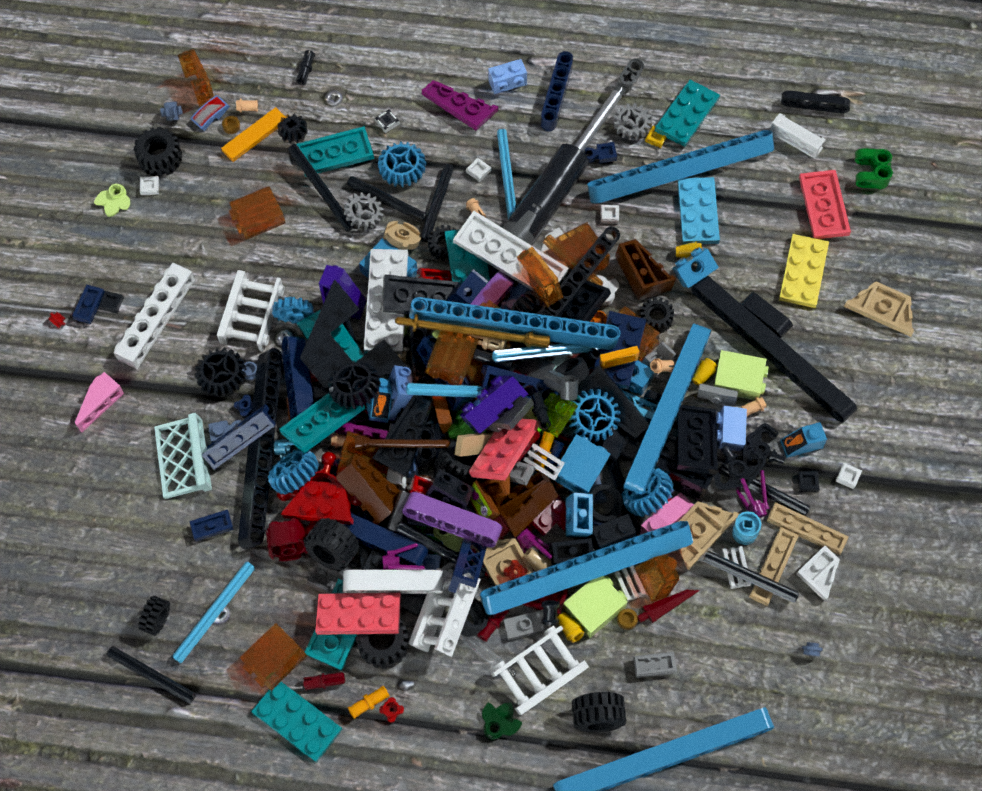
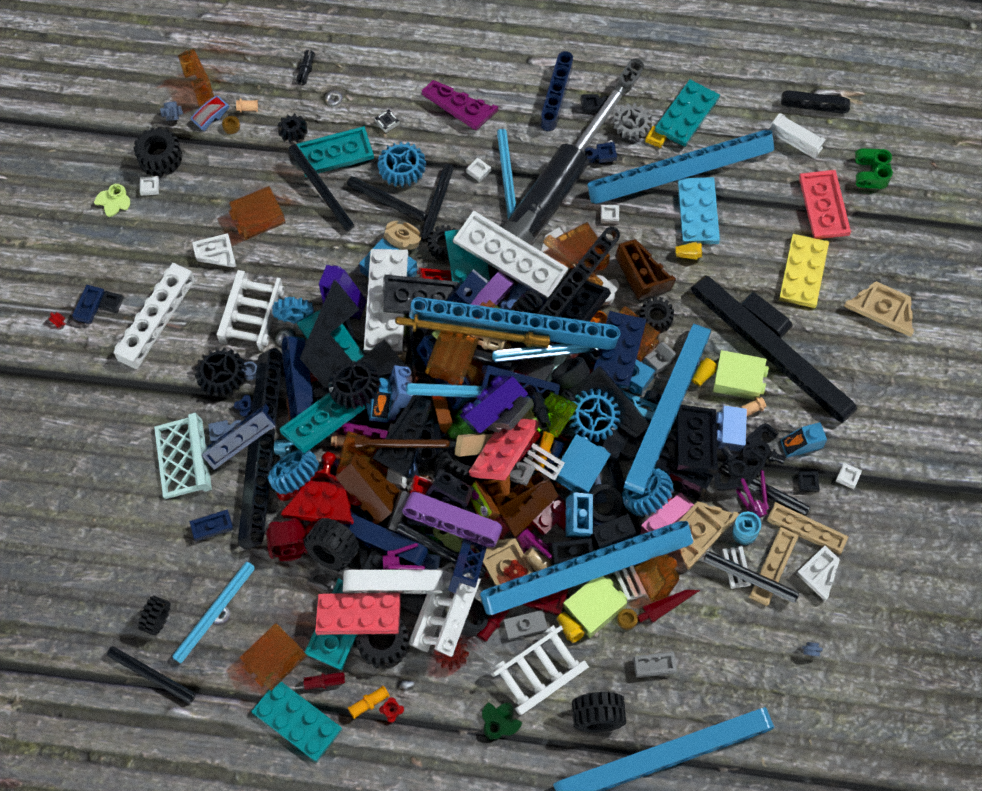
bright pink slope [75,372,124,432] -> none
light orange tile [221,107,287,162] -> none
light grey gear [344,192,384,230] -> none
light nougat pin [466,198,486,218] -> none
light blue brick [488,59,527,94] -> none
clear orange brick [517,247,563,307] -> none
black bush [541,600,560,625] -> none
dark grey piece [544,370,579,400] -> none
light orange tile [599,346,639,369] -> none
light nougat pin [650,358,675,374] -> none
dark azure brick [672,247,719,288] -> none
light grey plate [697,384,738,406] -> none
none -> white wing [192,233,236,267]
none -> clear red gear [434,638,469,671]
none -> black plate [580,94,609,113]

